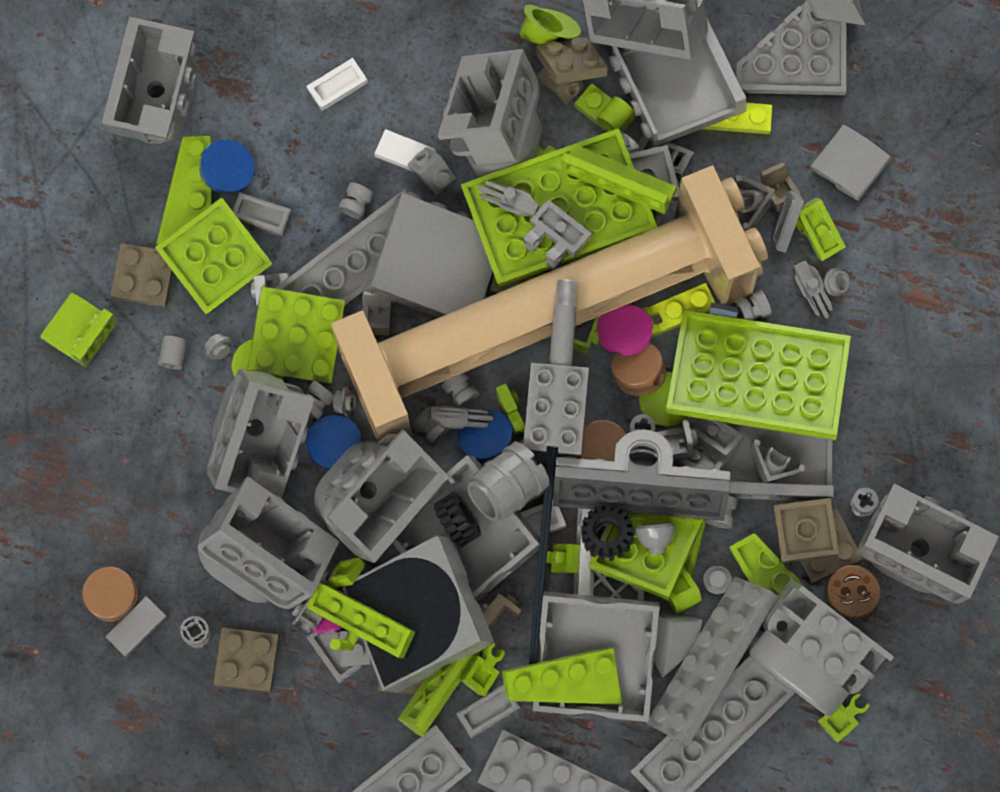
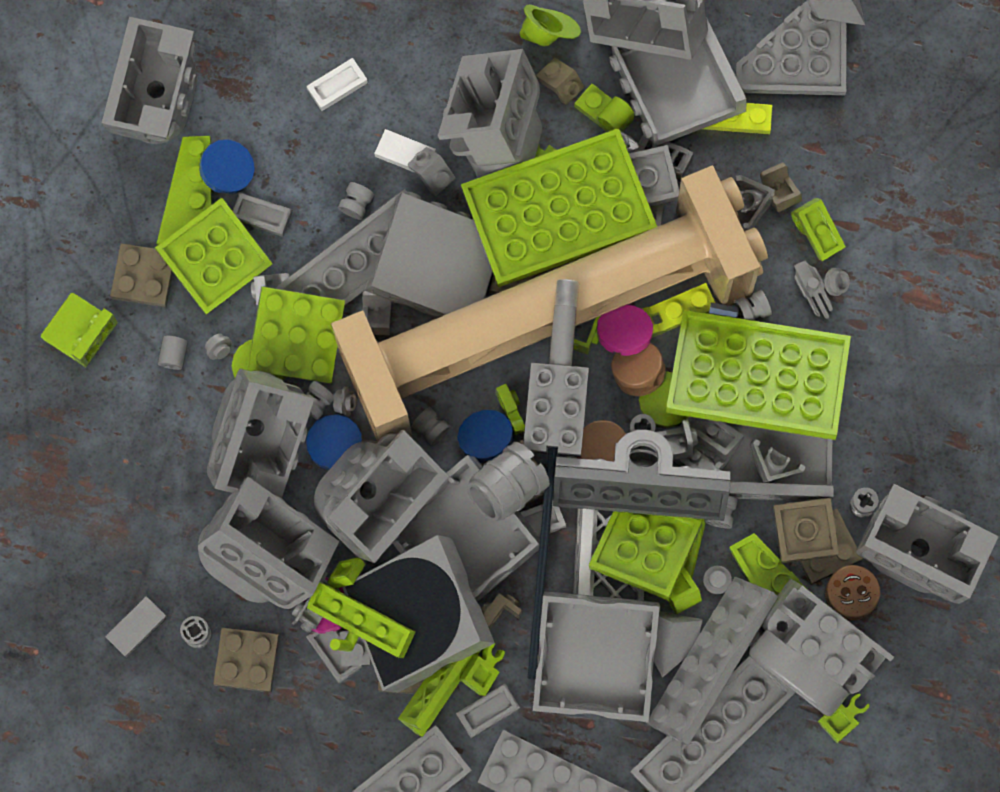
medium nougat head [82,566,138,622] -> none
light grey piece [430,405,494,430] -> none
black tyre [434,492,481,548] -> none
light grey wheel [441,372,480,407] -> none
light grey piece [478,181,539,217] -> none
lime wing [502,646,622,704] -> none
light grey plate [524,200,592,270] -> none
dark tan plate [535,37,608,84] -> none
lime tile [546,544,580,574] -> none
lime fence [561,144,677,214] -> none
black tyre [581,504,633,561] -> none
light grey brick [635,522,675,554] -> none
light grey tile [770,190,804,253] -> none
light grey slope [811,124,891,201] -> none

